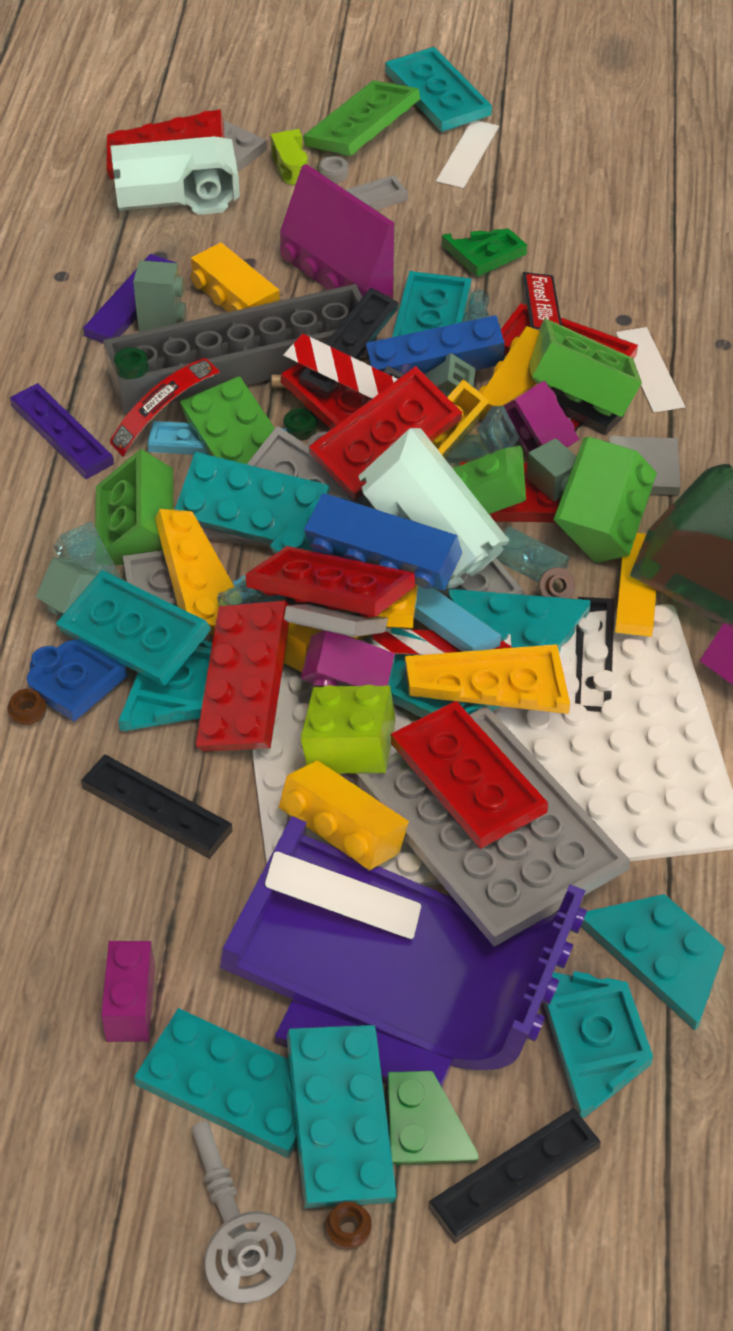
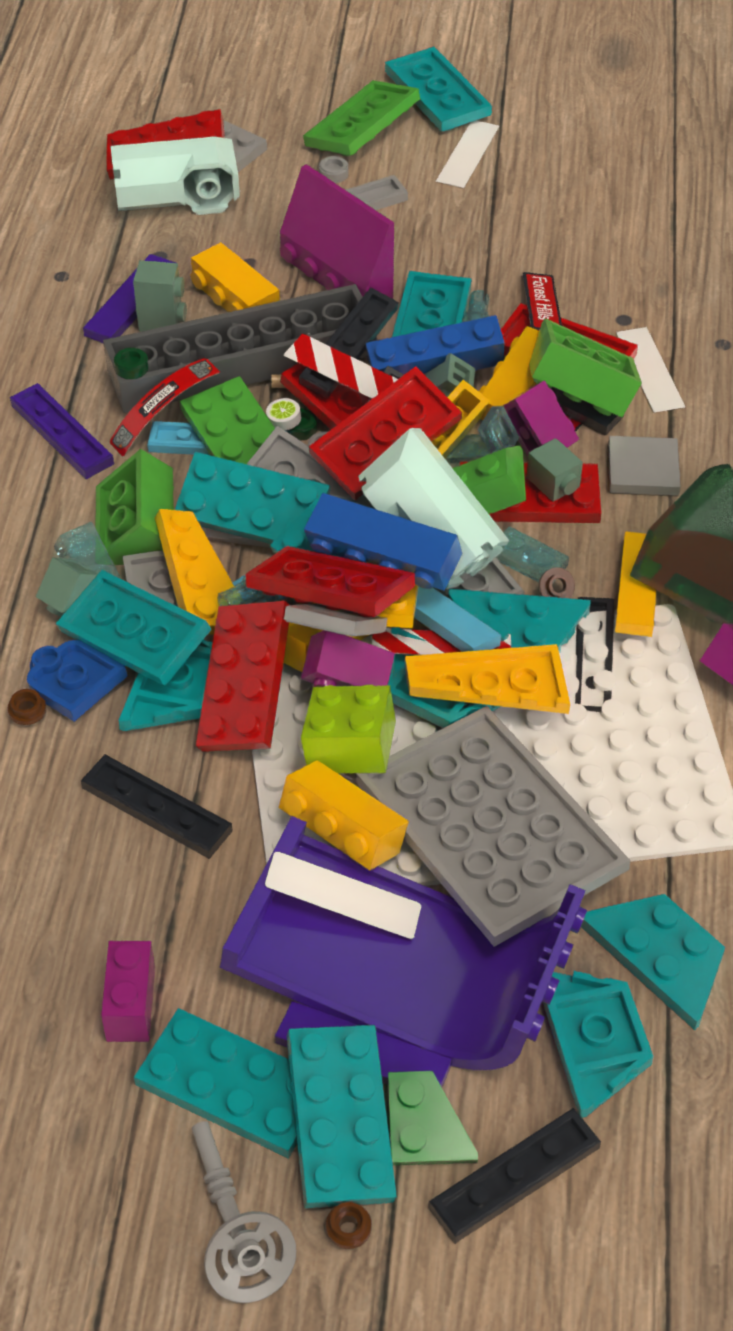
lime leg [270,129,308,185] -> none
red plate [390,701,548,849] -> none
green wing [441,228,527,277] -> none
bright green slope [554,436,657,563] -> none
none -> tile [266,398,301,430]

